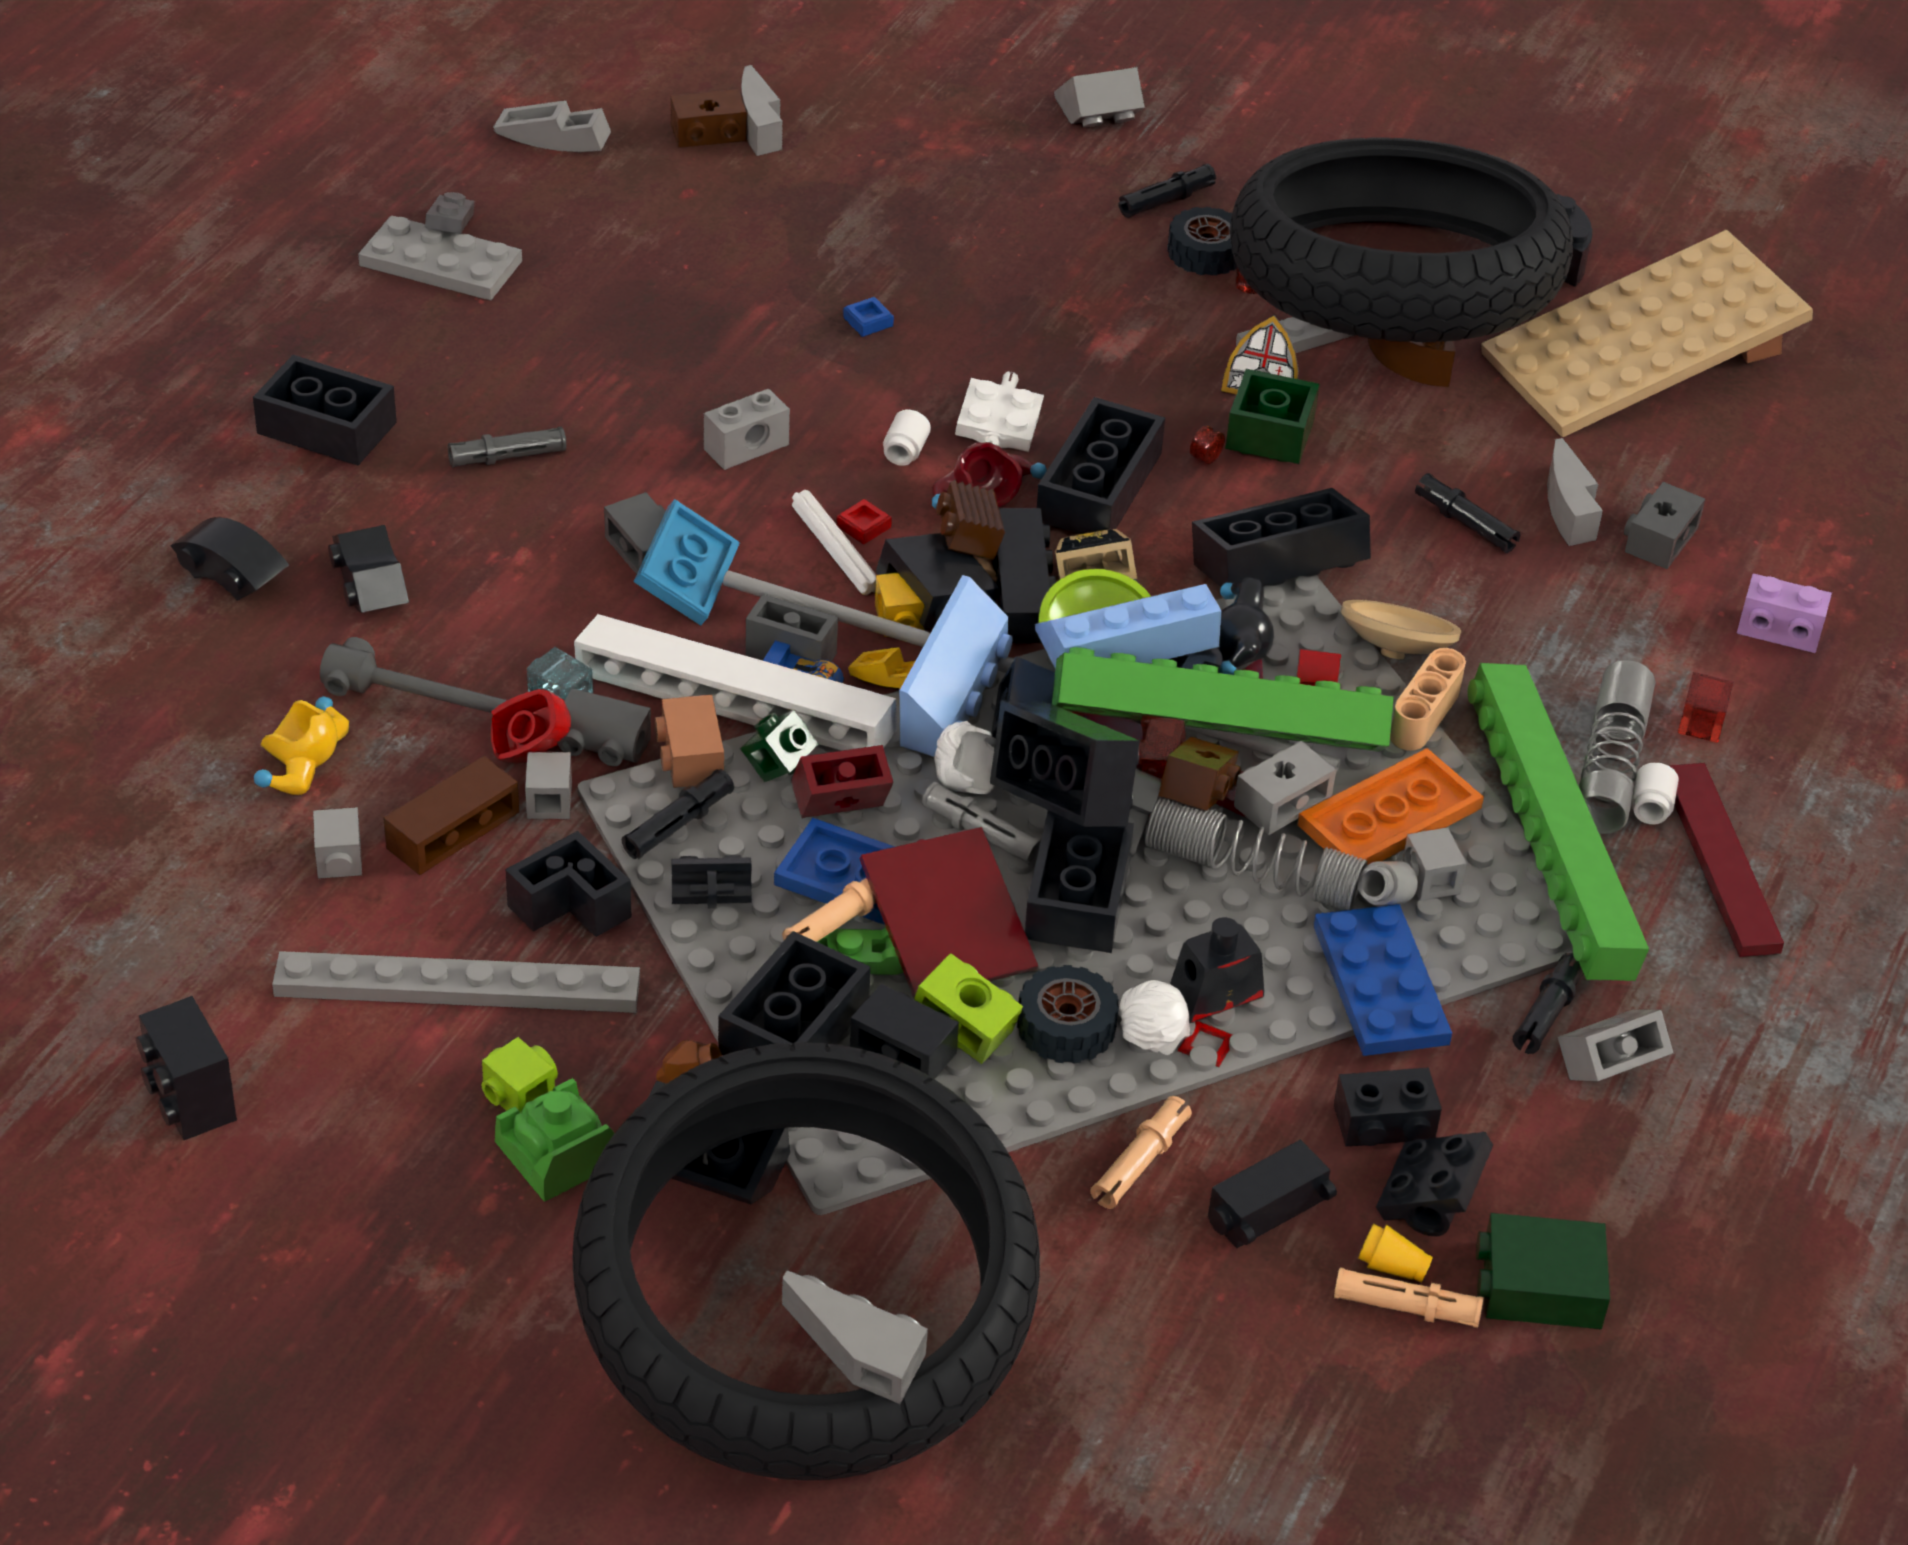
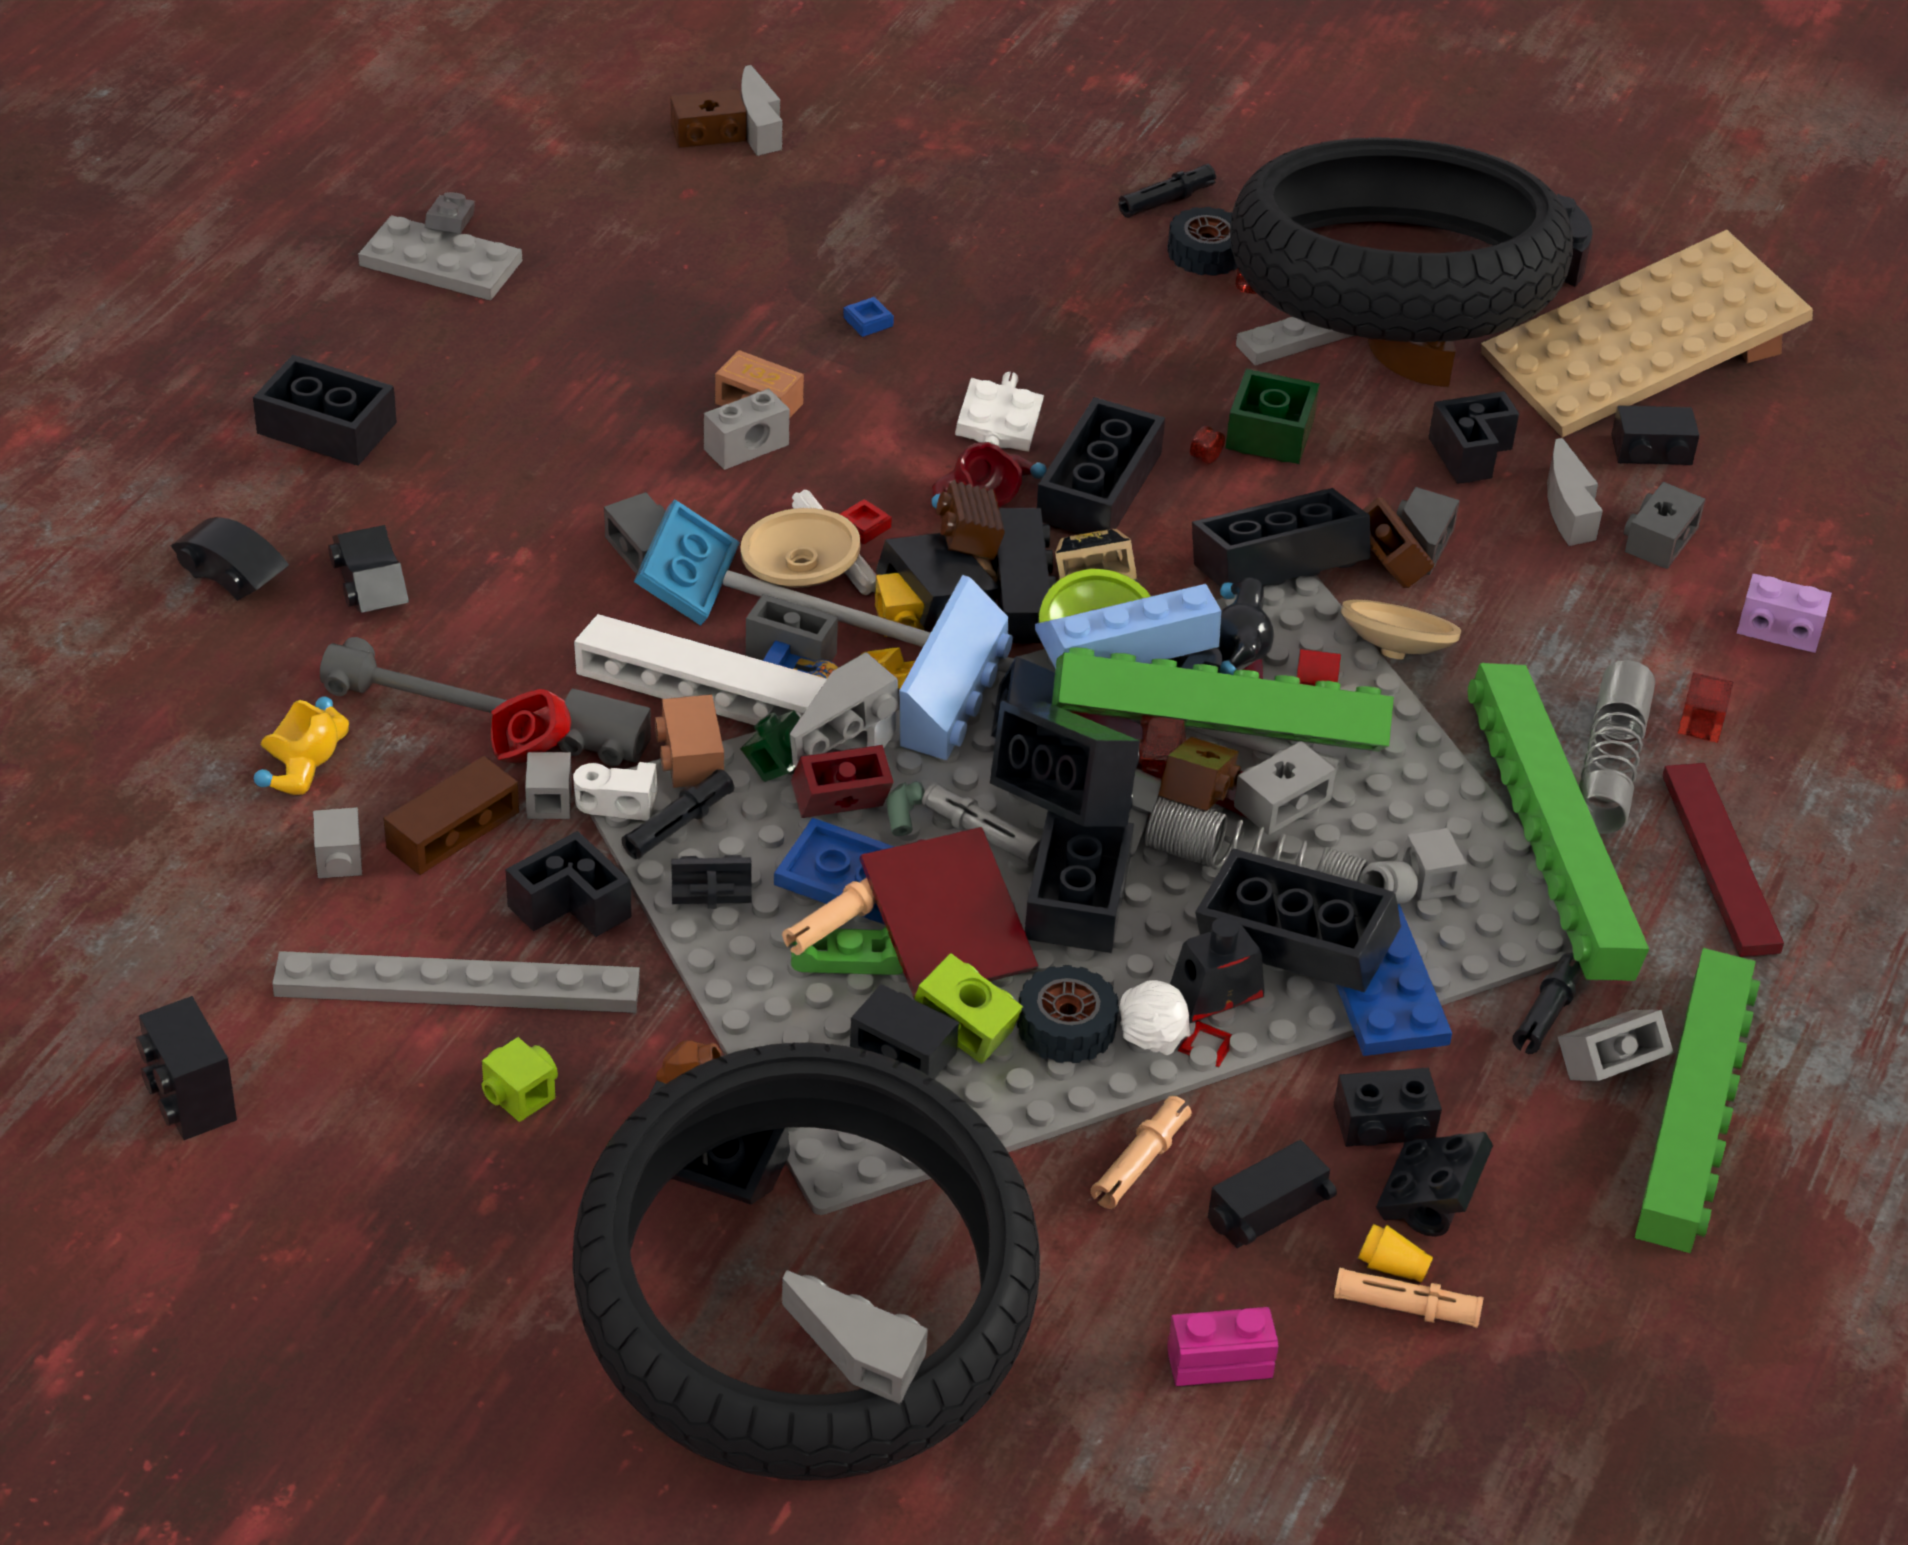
dark grey pin [447,426,567,468] -> none
light grey slope [493,101,611,152] -> none
bright green brick [495,1078,615,1202] -> none
clear light blue brick [527,647,593,701] -> none
black brick [718,931,871,1056] -> none
white brick [883,410,931,466] -> none
white hair [934,721,994,794] -> none
light grey slope [1054,67,1145,127] -> none
shield [1221,315,1299,394] -> none
orange plate [1297,748,1484,865] -> none
light nougat beam [1390,648,1466,751] -> none
black pin [1415,473,1521,553] -> none
dark green brick [1476,1213,1610,1329] -> none
white brick [1631,763,1679,824] -> none
none -> white leg [573,762,658,821]
none -> nougat brick [715,350,804,419]
none -> tan dish [740,508,861,588]
none -> light grey slope [790,652,900,767]
none -> sand green arm [886,781,925,836]
none -> dark pink brick [1167,1307,1278,1386]
none -> black brick [1195,848,1401,993]
none -> reddish brown brick [1363,497,1435,588]
none -> dark grey slope [1396,487,1460,575]
none -> black brick [1428,391,1519,484]
none -> black brick [1611,405,1700,465]
none -> bright green brick [1635,948,1760,1253]

